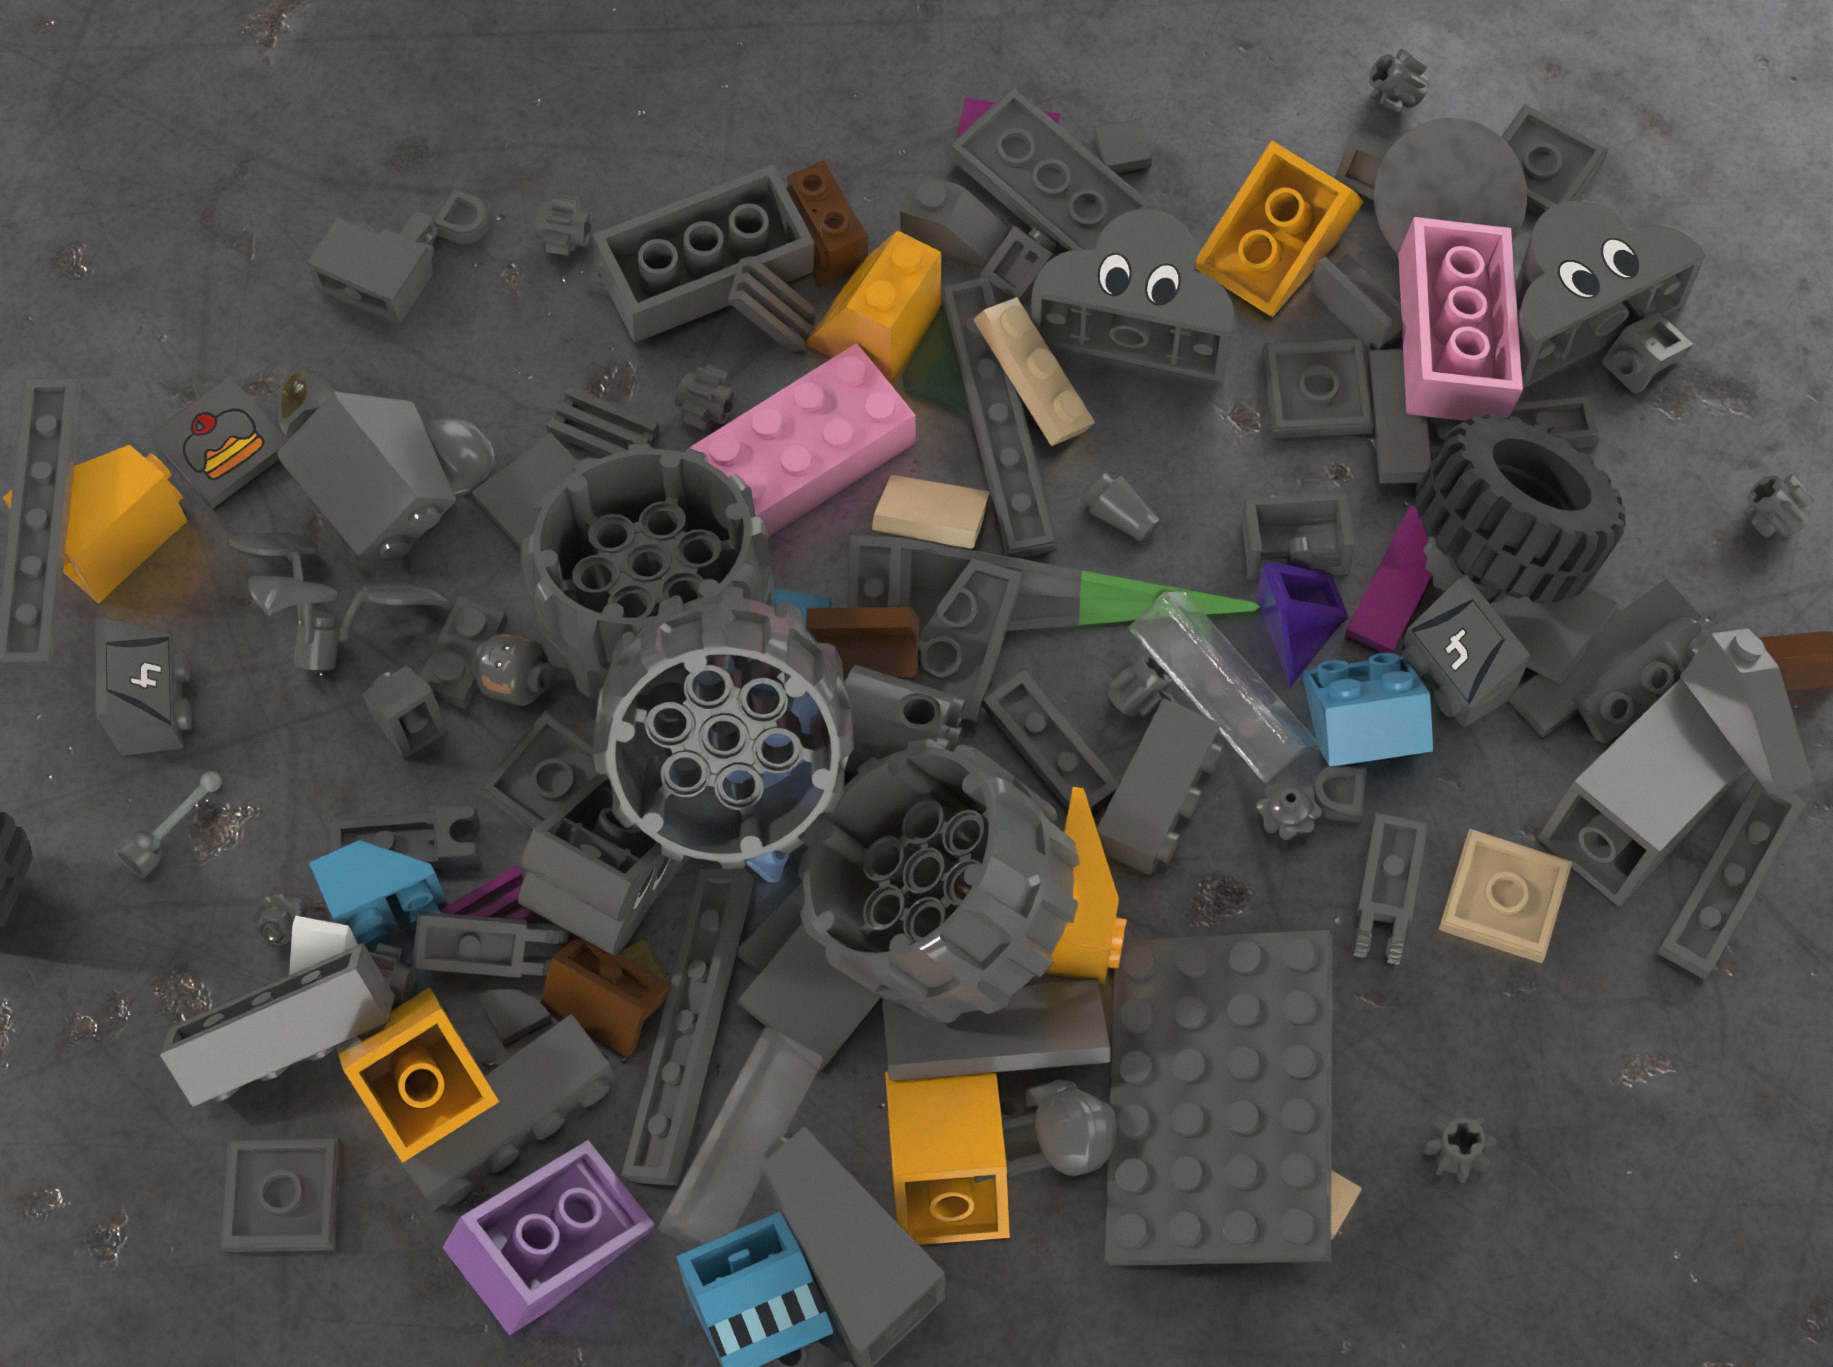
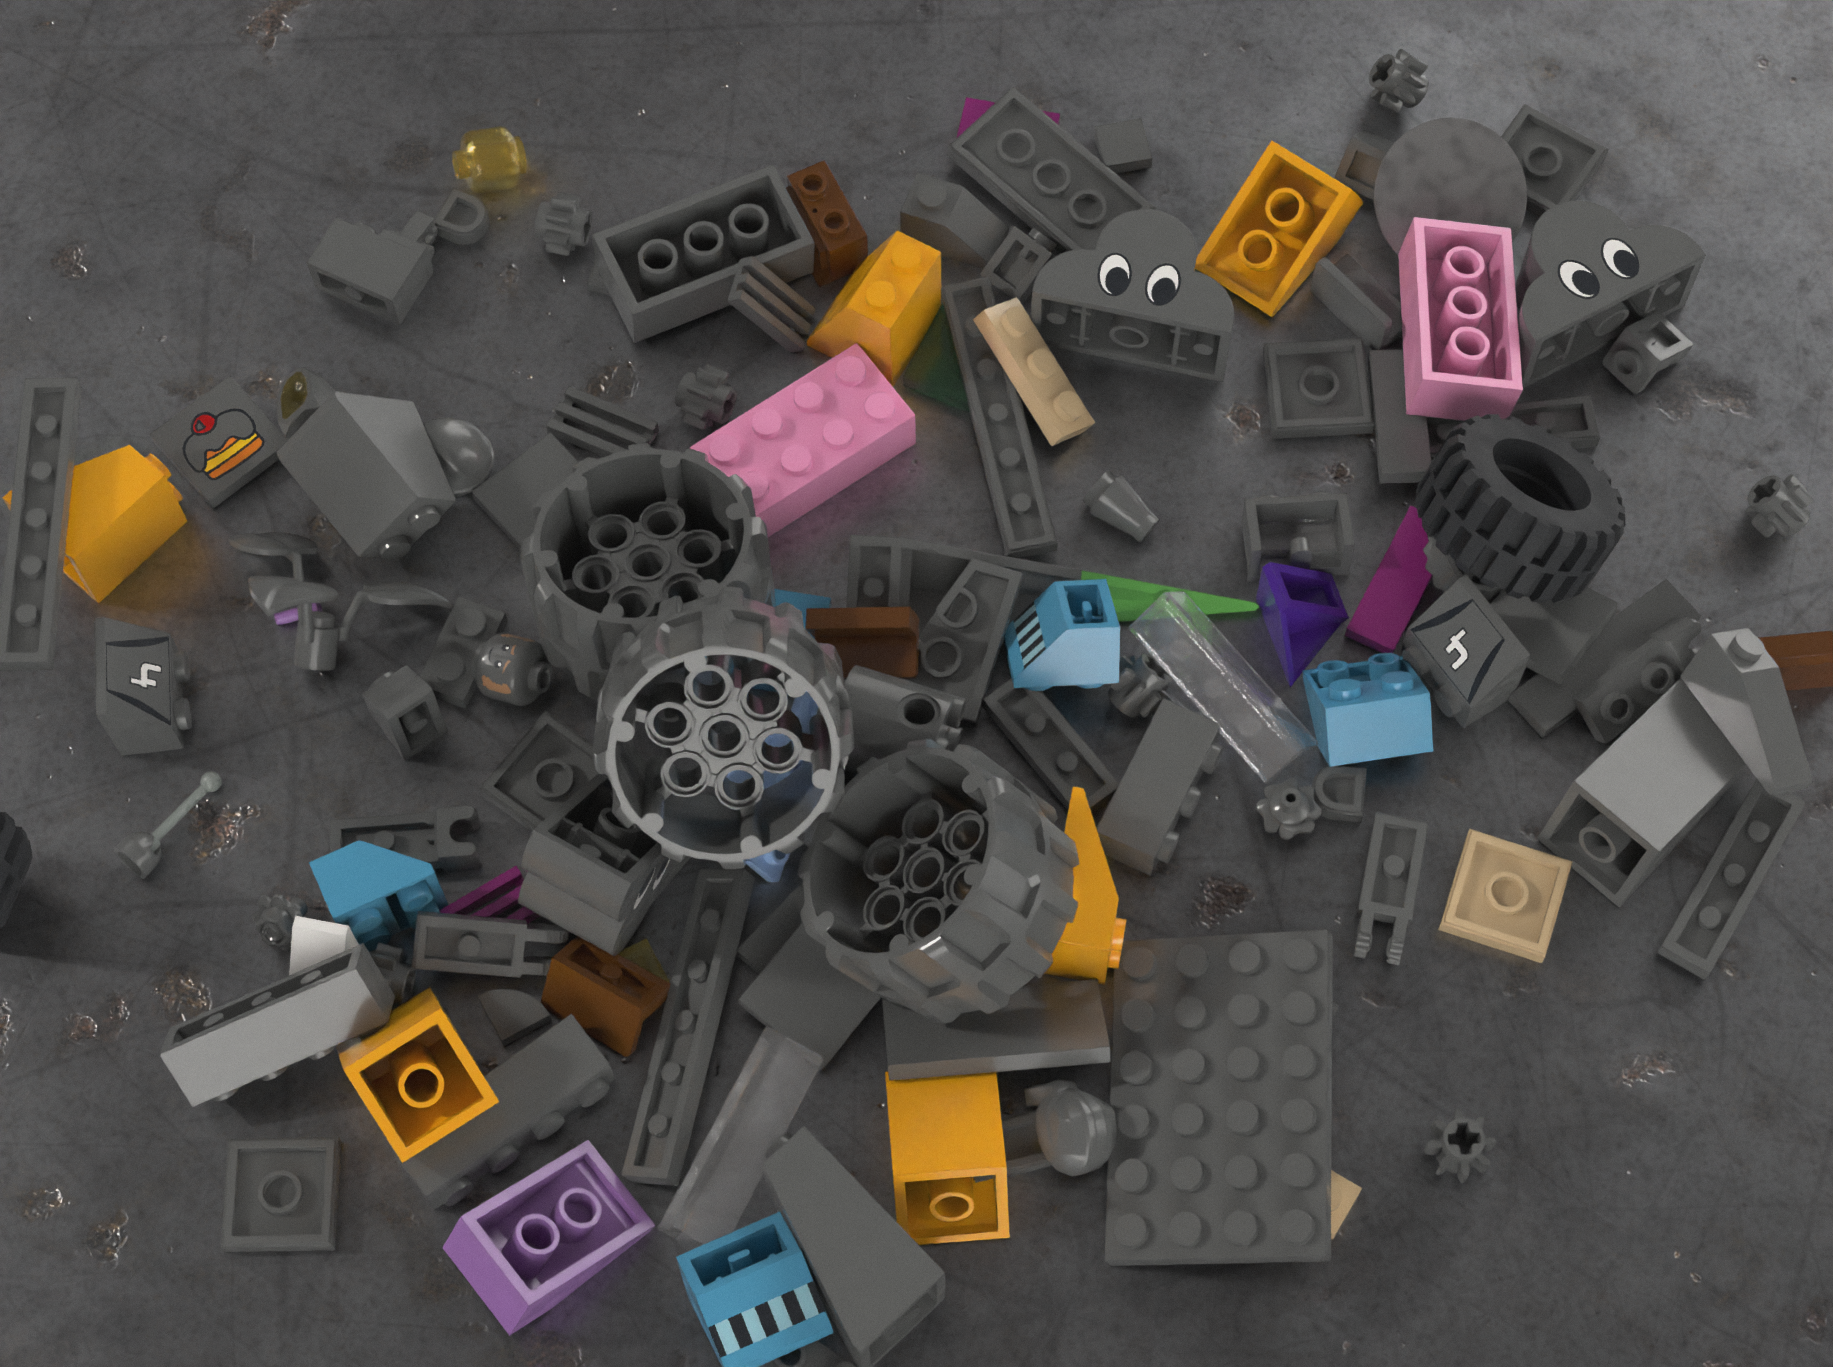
tan tile [872,475,990,549] -> none
none -> medium lavender piece [274,603,323,626]
none -> clear yellow head [452,126,527,193]
none -> dark azure slope [1003,579,1120,691]

